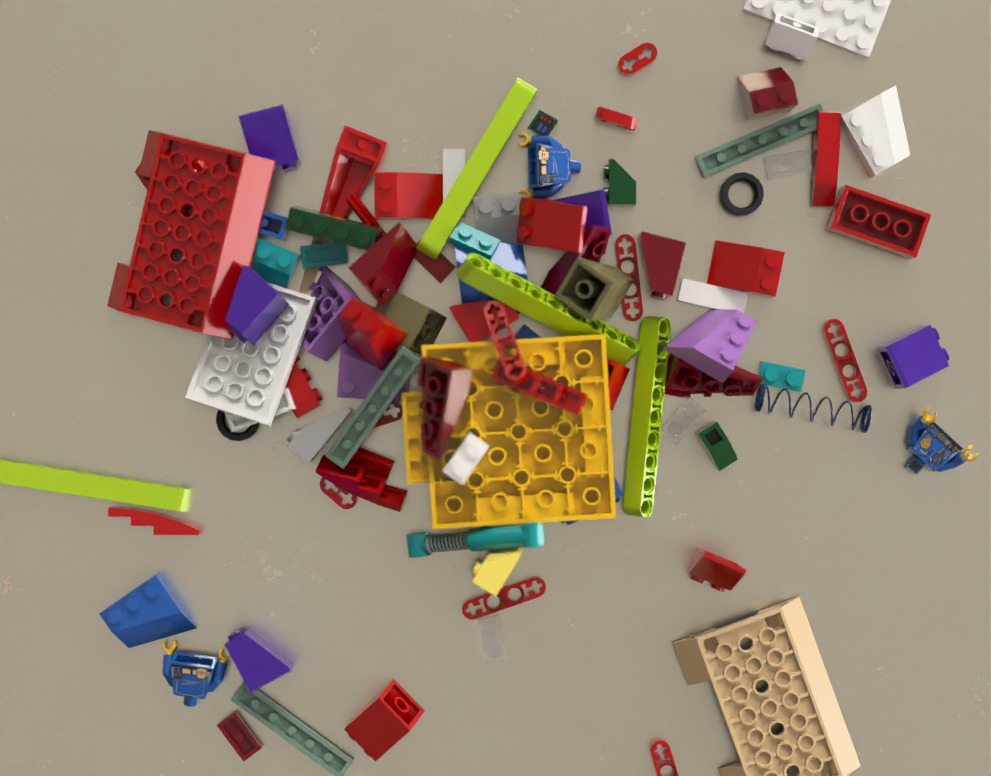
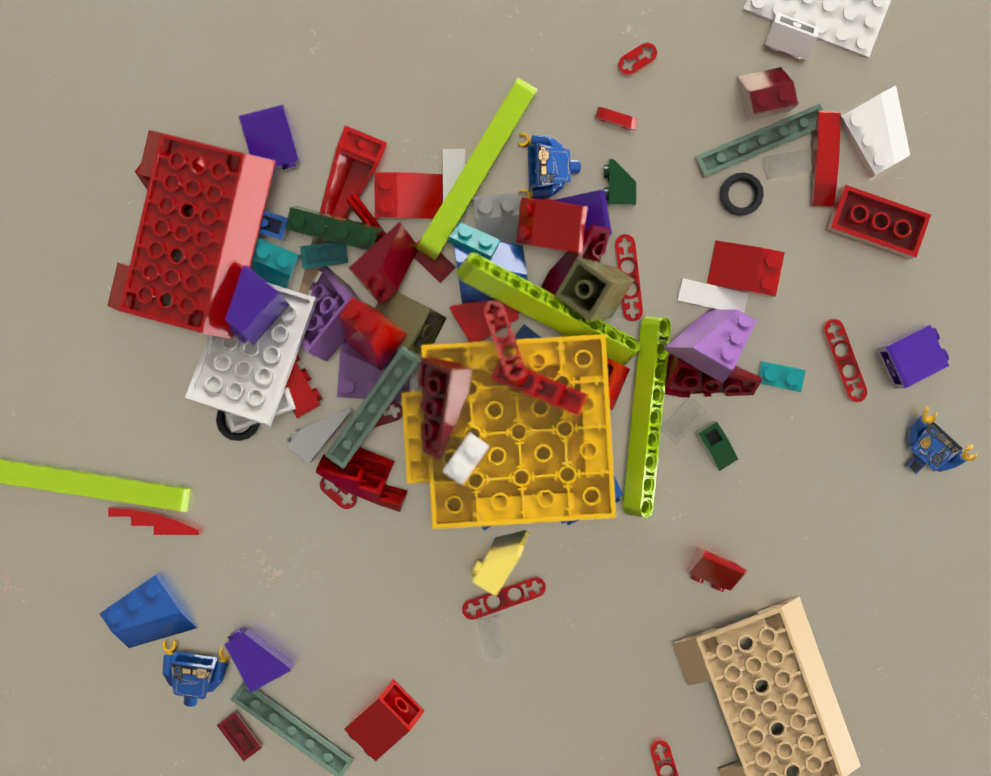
teal piece [406,522,545,558] -> none
slope [527,110,559,136] -> none
dark red slope [637,231,686,301] -> none
dark blue piece [755,384,872,433] -> none

